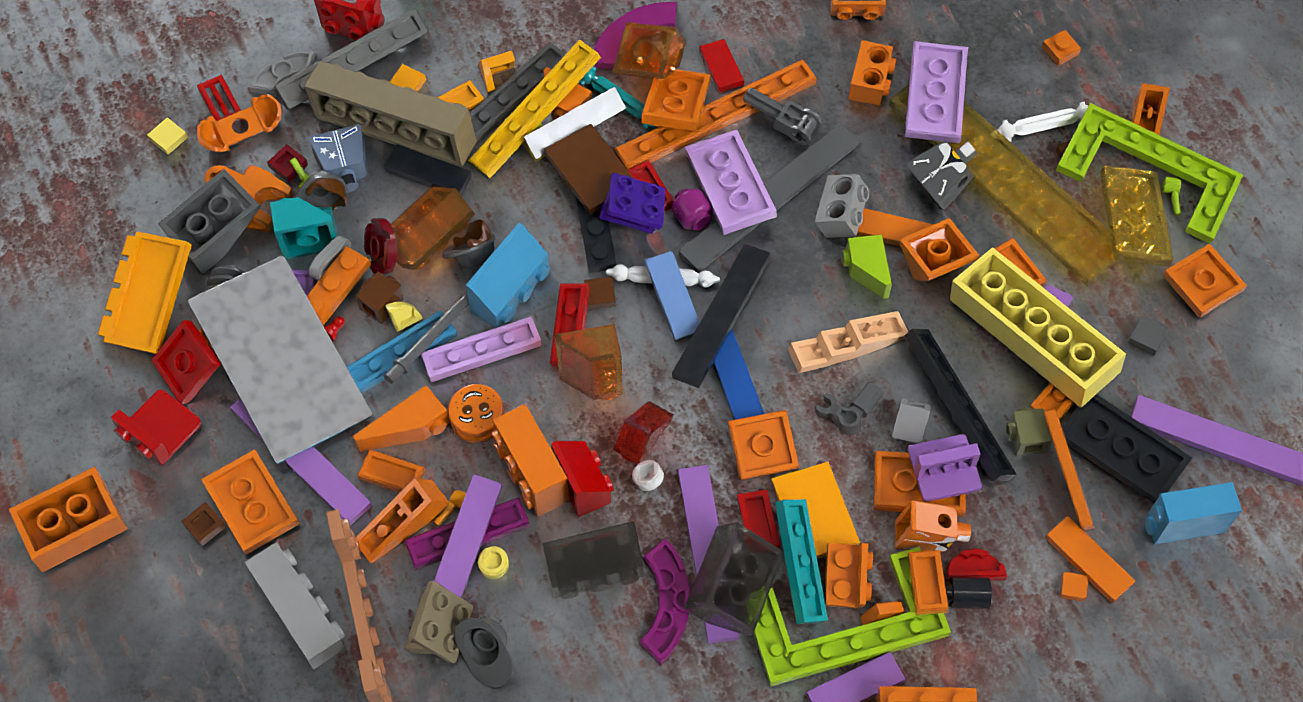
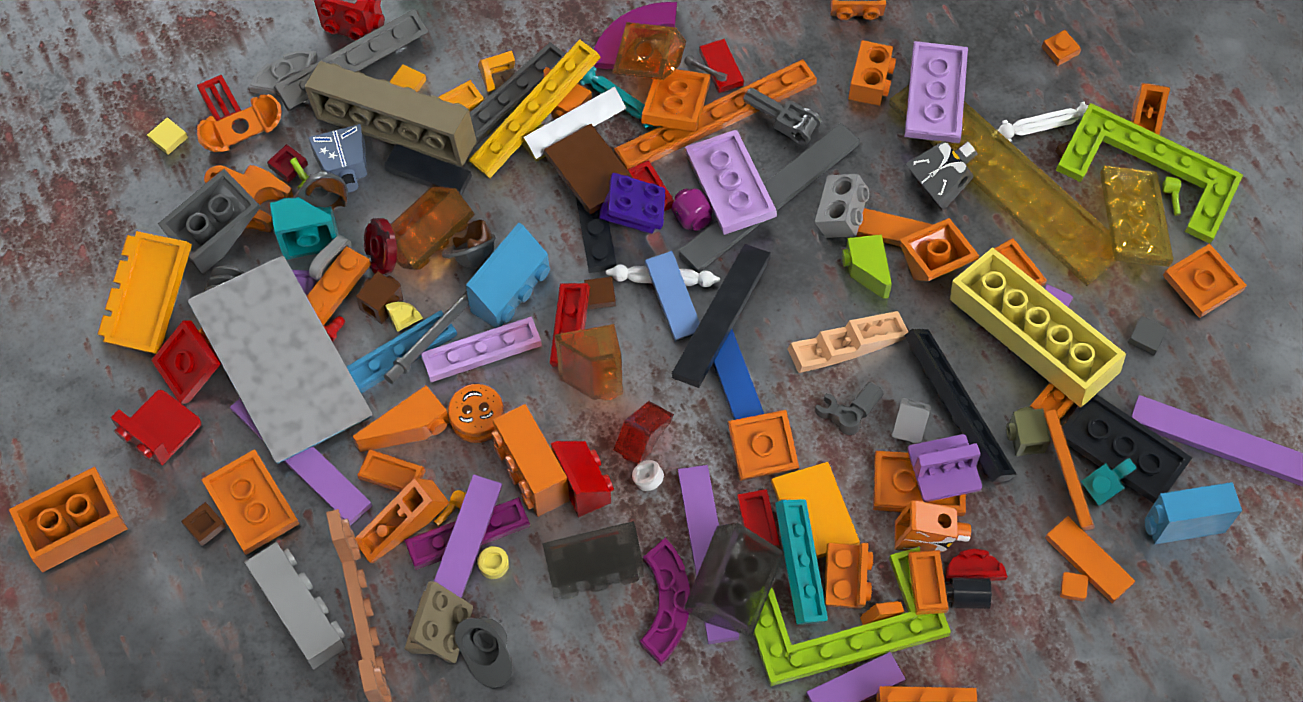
none -> dark grey hinge [684,55,727,81]
none -> teal plate [1081,458,1137,506]

